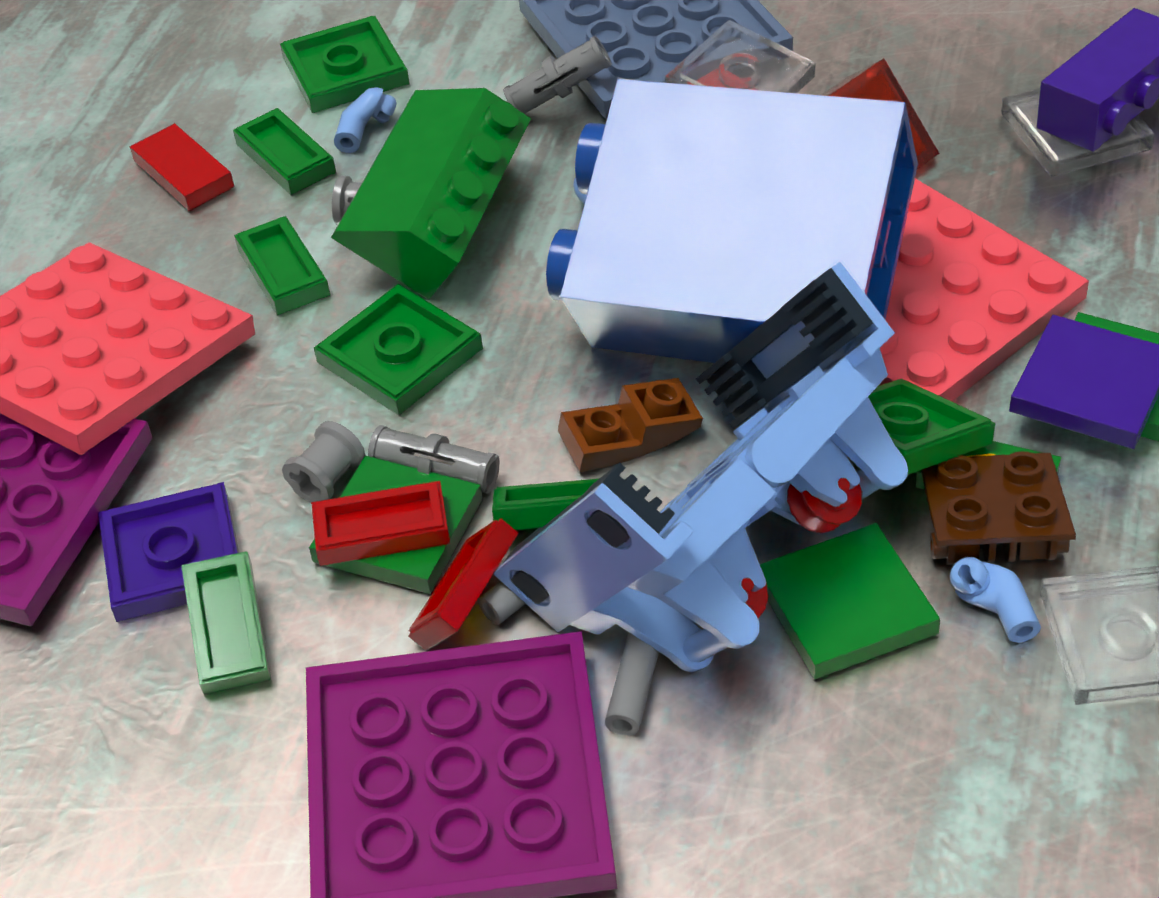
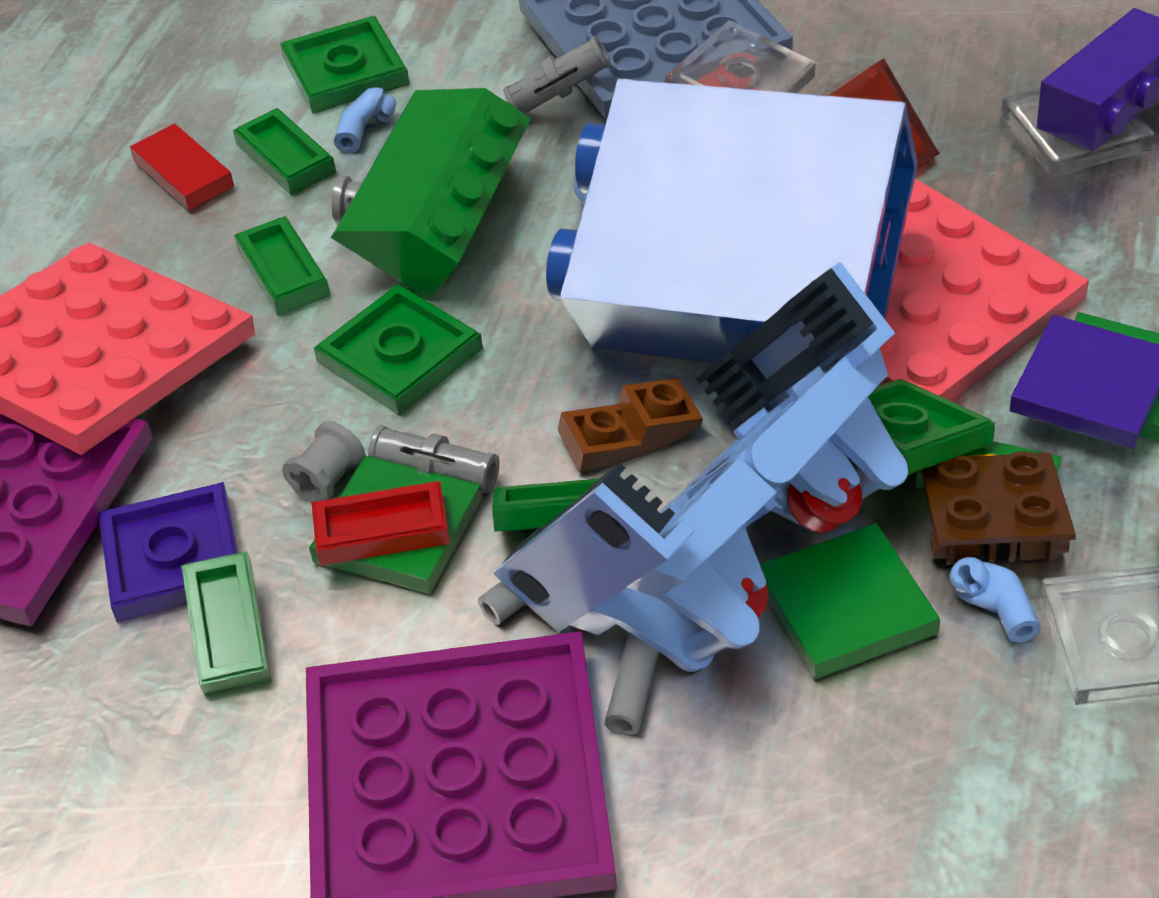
red tile [408,519,518,651] -> none

